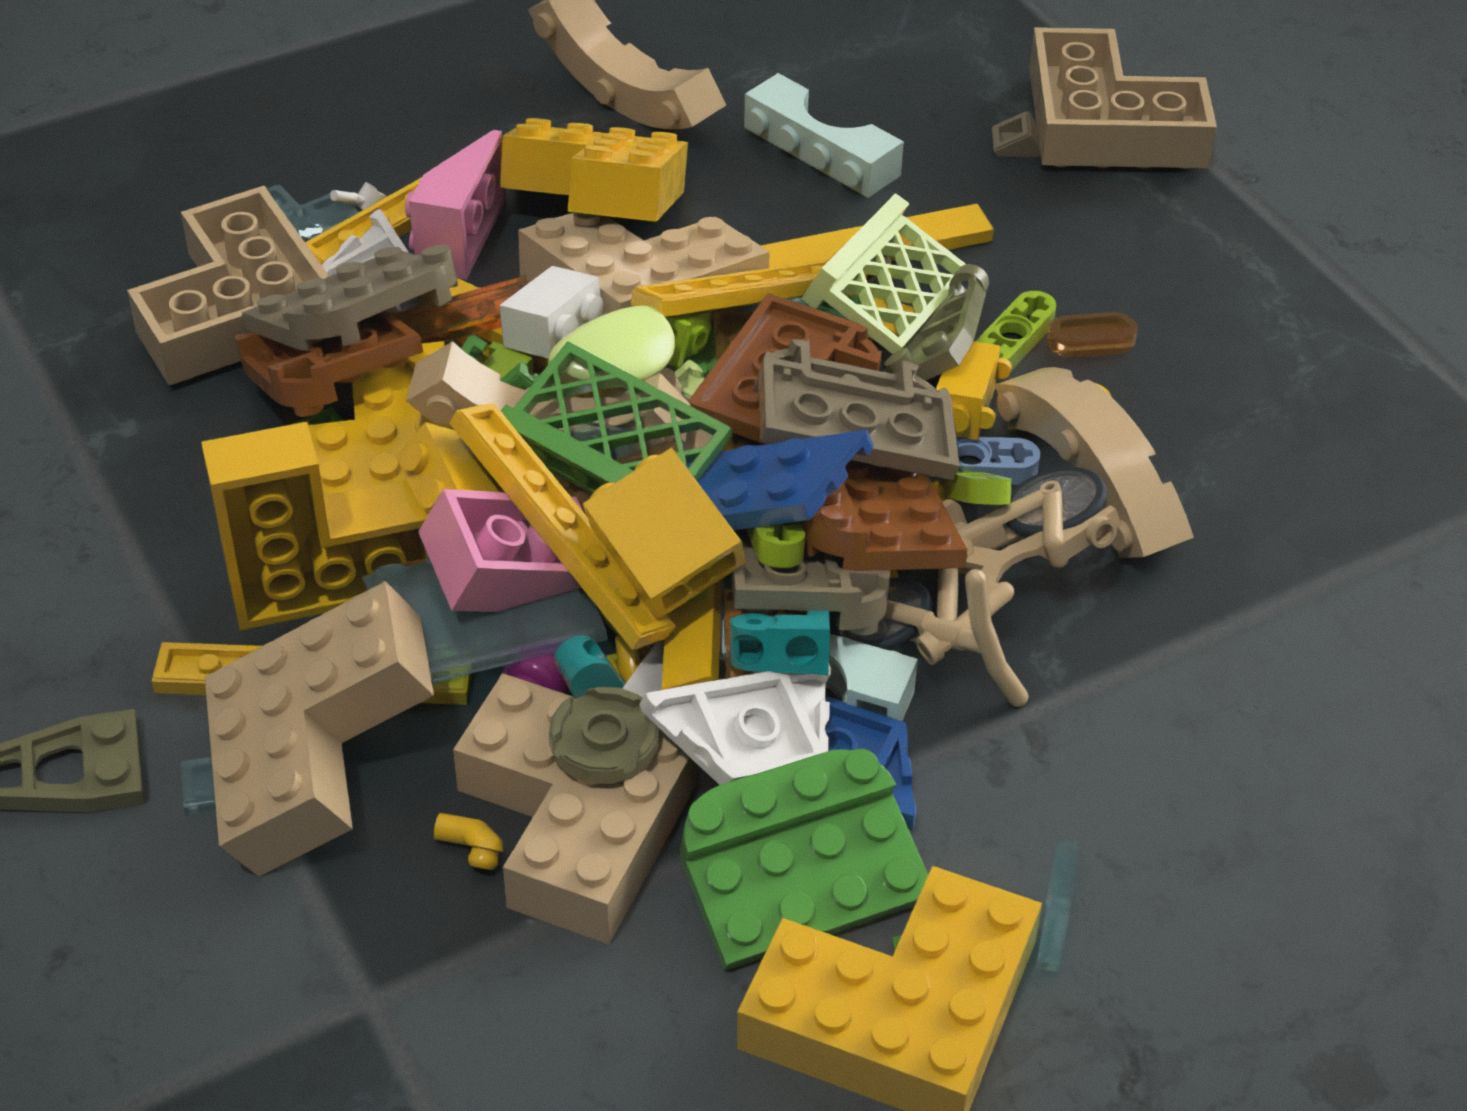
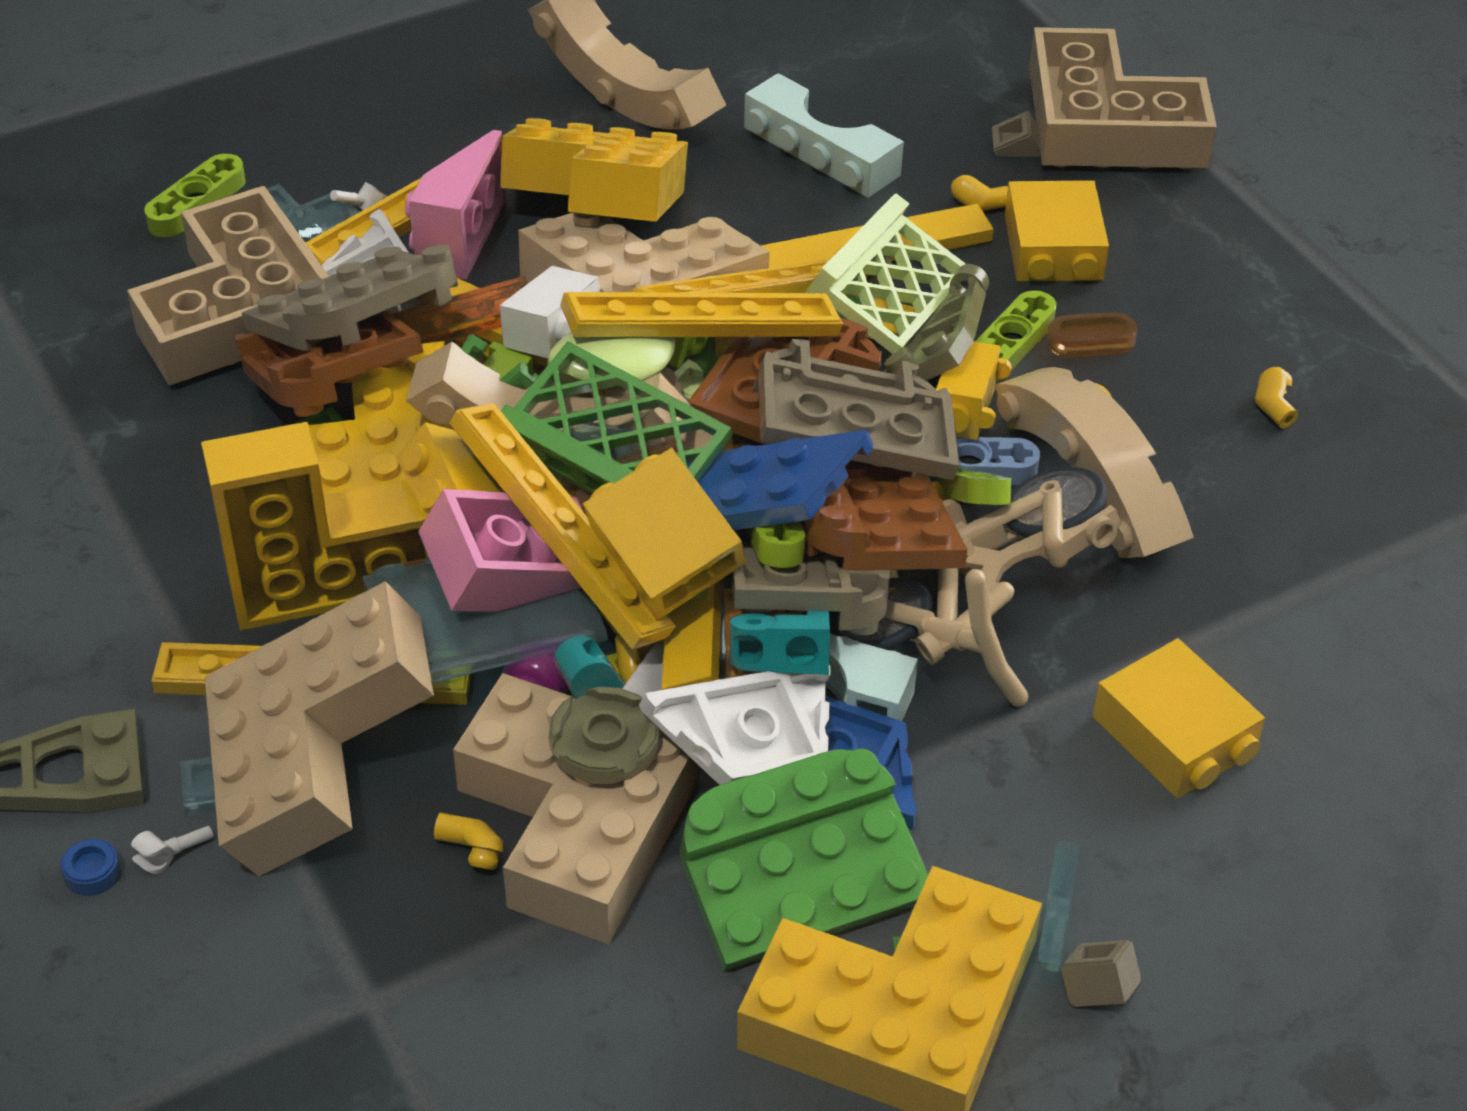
none -> blue tile [60,839,121,896]
none -> white hand [131,826,214,874]
none -> lime beam [144,154,246,238]
none -> yellow tile [560,292,843,337]
none -> yellow arm [951,175,1008,211]
none -> yellow brick [1005,181,1109,281]
none -> dark tan slope [1061,940,1141,1007]
none -> yellow brick [1092,638,1265,799]
none -> yellow arm [1254,367,1298,429]

